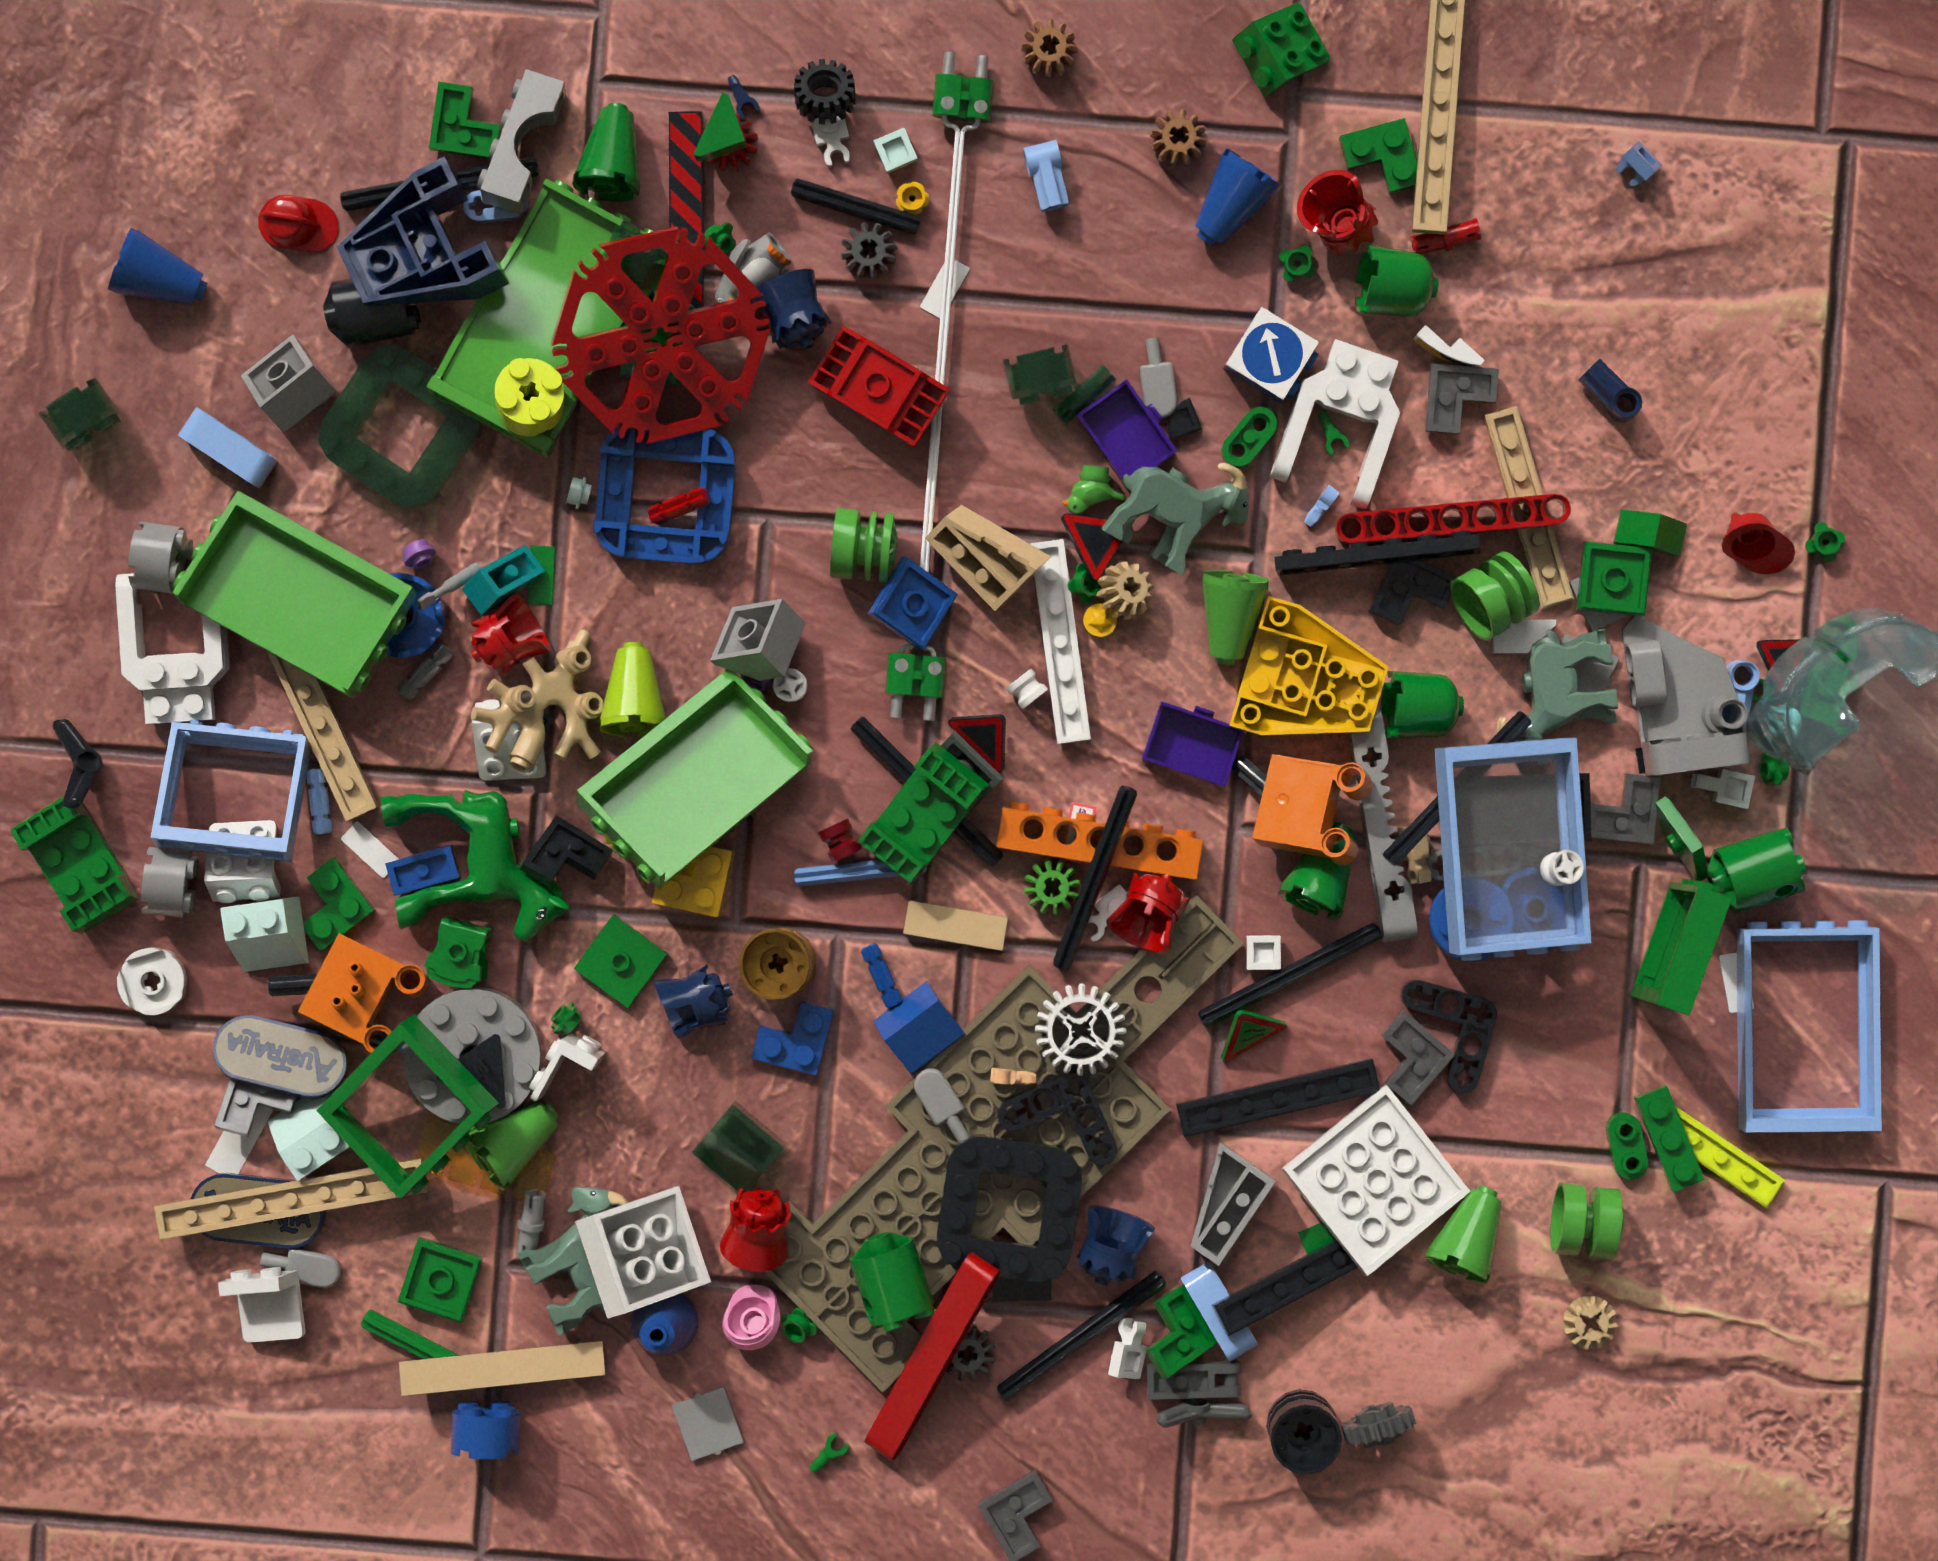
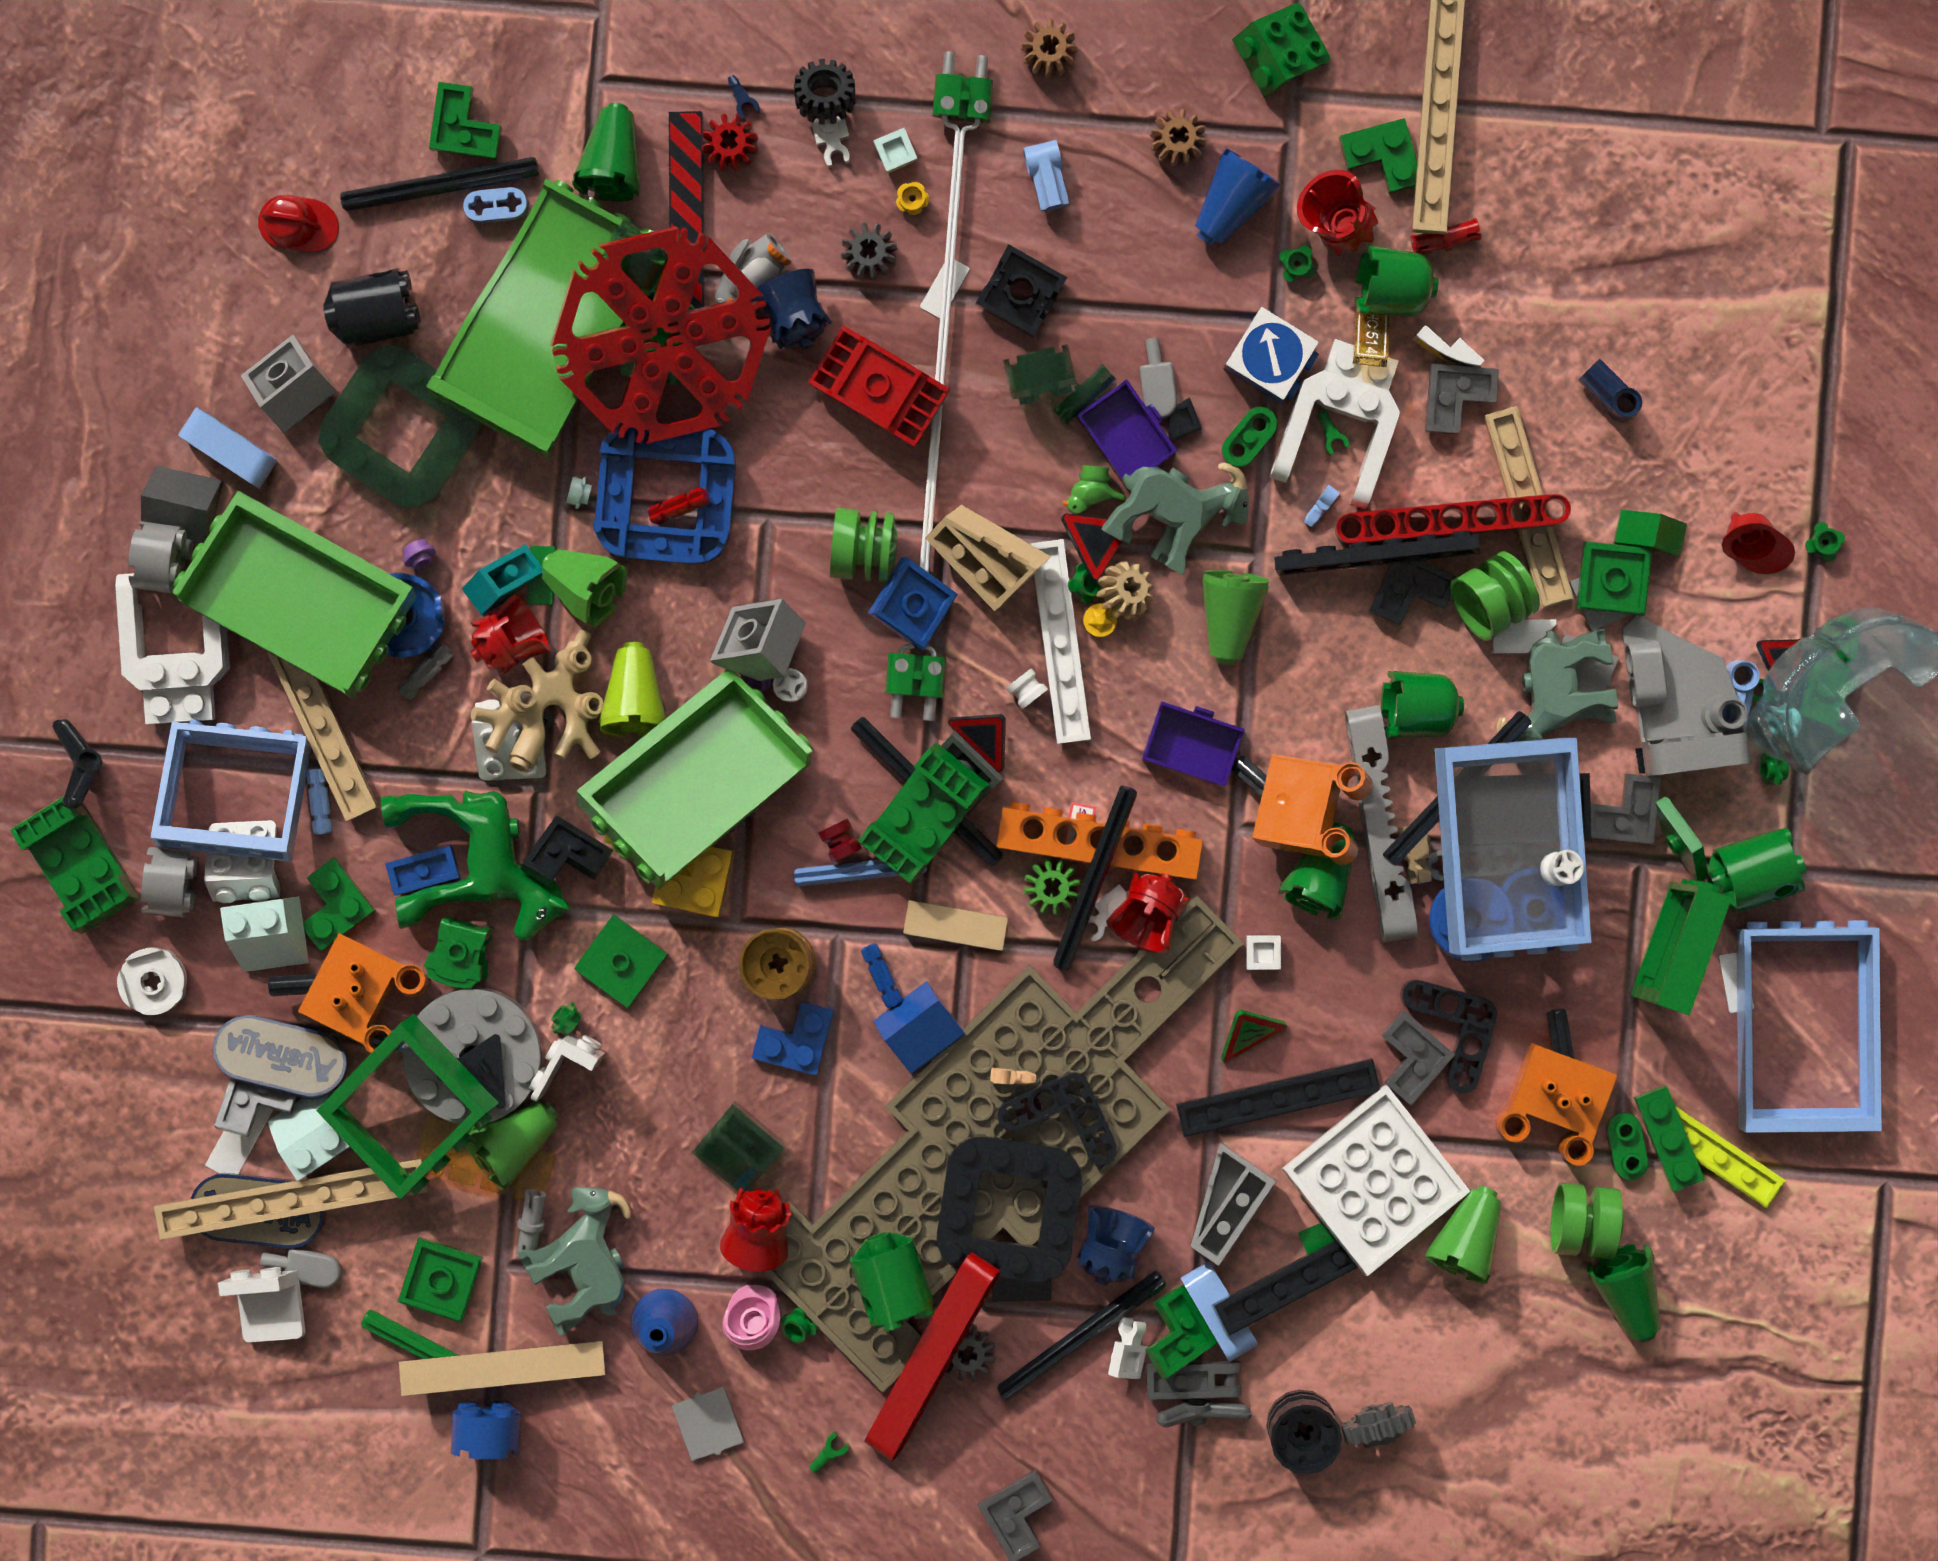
clear green brick [39,378,121,452] -> none
blue cone [108,228,208,305] -> none
dark blue wedge [336,157,509,305] -> none
white sticker [341,821,399,878] -> none
light grey piece [417,562,481,610] -> none
light grey arch [477,69,566,214] -> none
neon yellow brick [495,358,564,437] -> none
white slope [575,1186,711,1319] -> none
dark blue hat [654,964,733,1038] -> none
green slope [693,92,747,163] -> none
green plate [704,222,736,254] -> none
black axle [791,178,921,235] -> none
light grey piece [914,1068,970,1143] -> none
white gear [1035,983,1127,1076] -> none
black axle [1198,923,1382,1027] -> none
yellow wedge [1229,596,1389,735] -> none
tan gear [1563,1295,1618,1350] -> none
medium blue tile [1616,141,1662,186] -> none
white plate [1690,769,1755,809] -> none
none -> dark grey slope [141,465,223,544]
none -> bright green cone [541,549,628,628]
none -> black brick [975,244,1067,338]
none -> clear yellow tile [1352,310,1390,368]
none -> orange piece [1495,1008,1618,1166]
none -> green cone [1587,1244,1661,1342]

